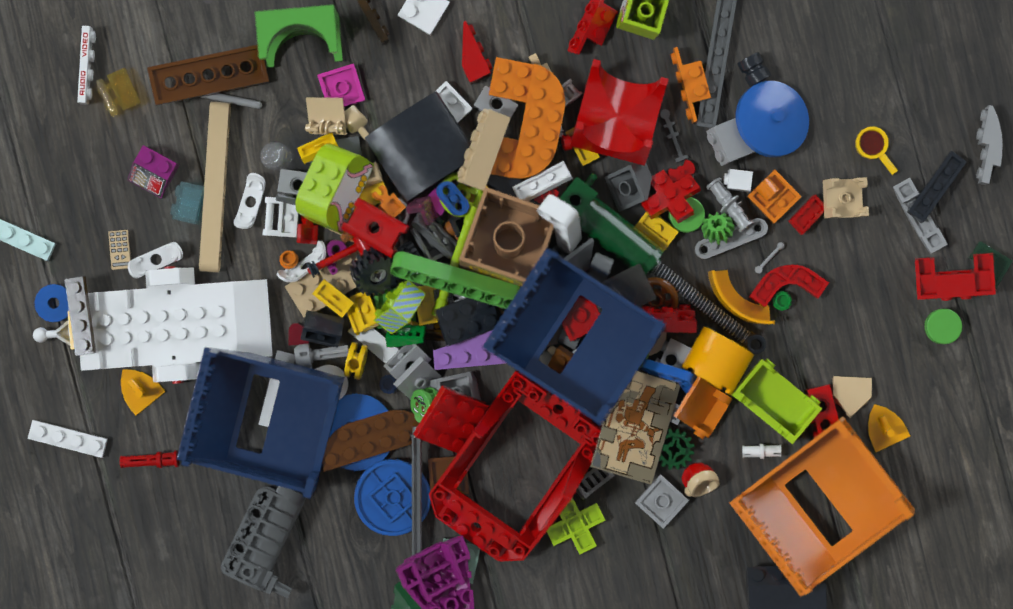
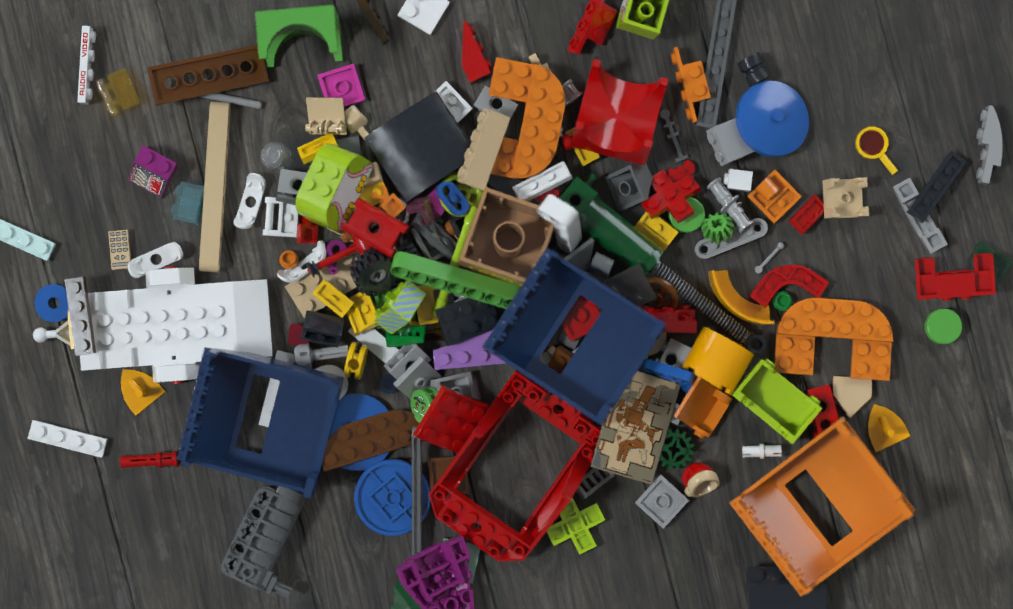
none -> orange plate [774,298,893,381]

